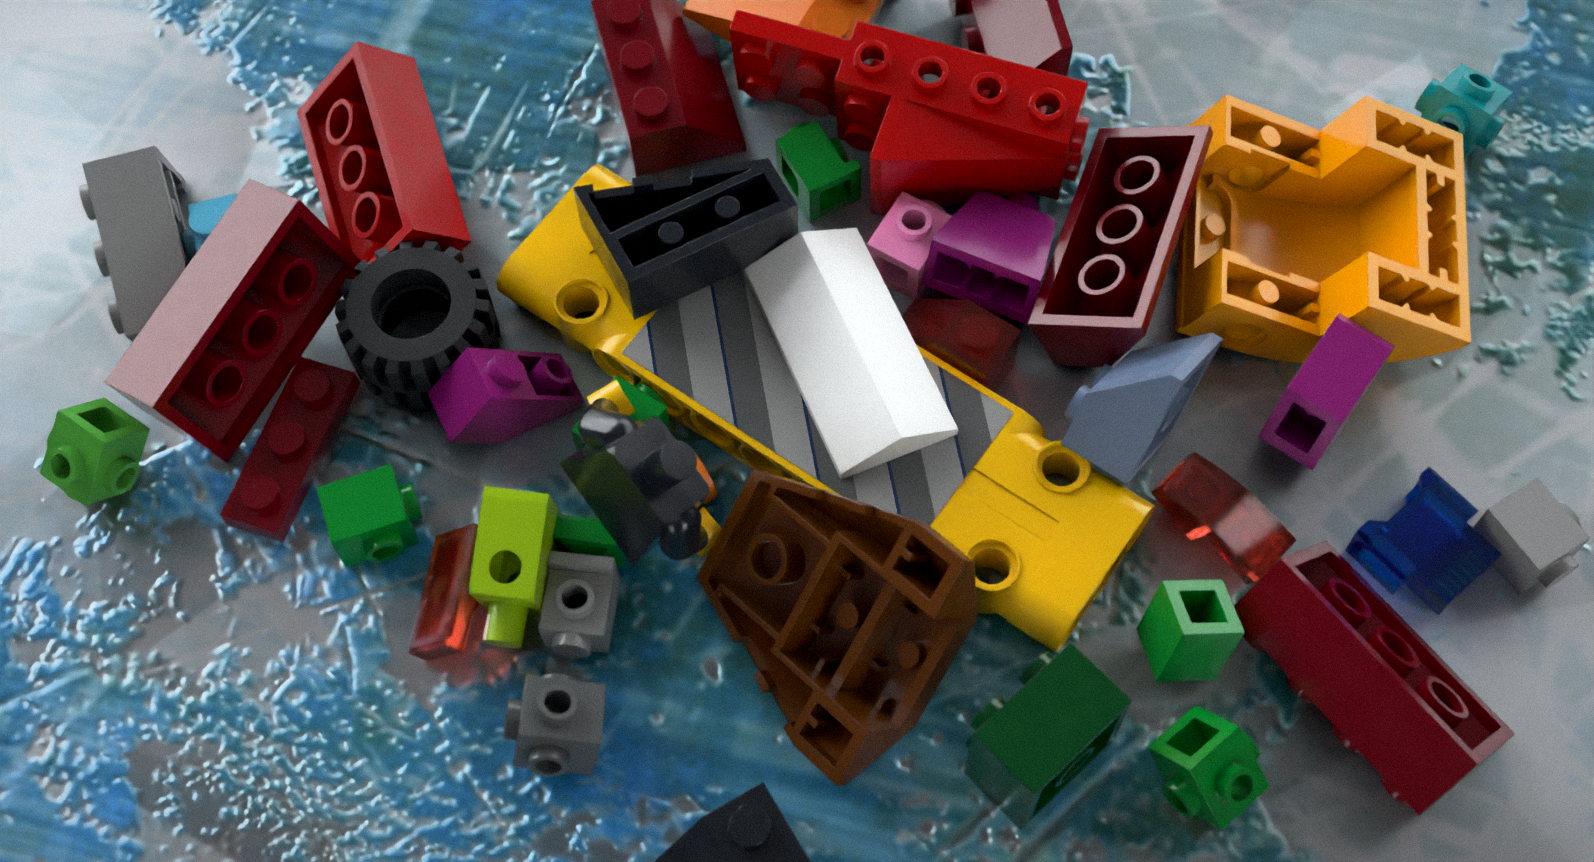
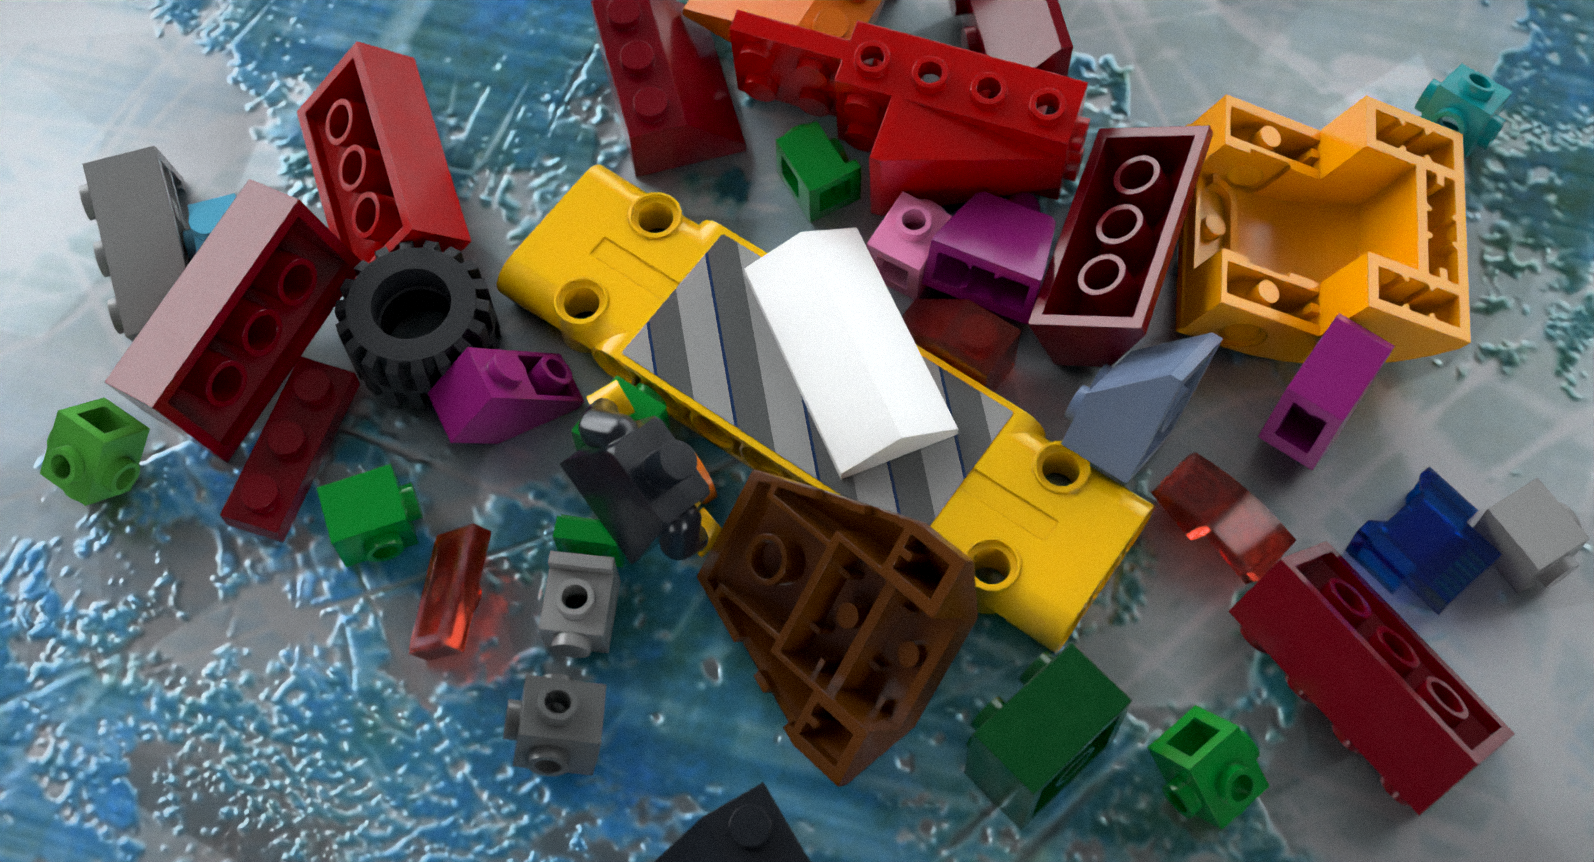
lime torso [469,486,562,648] -> none
black wedge [573,158,798,320] -> none
green brick [1136,579,1245,682] -> none

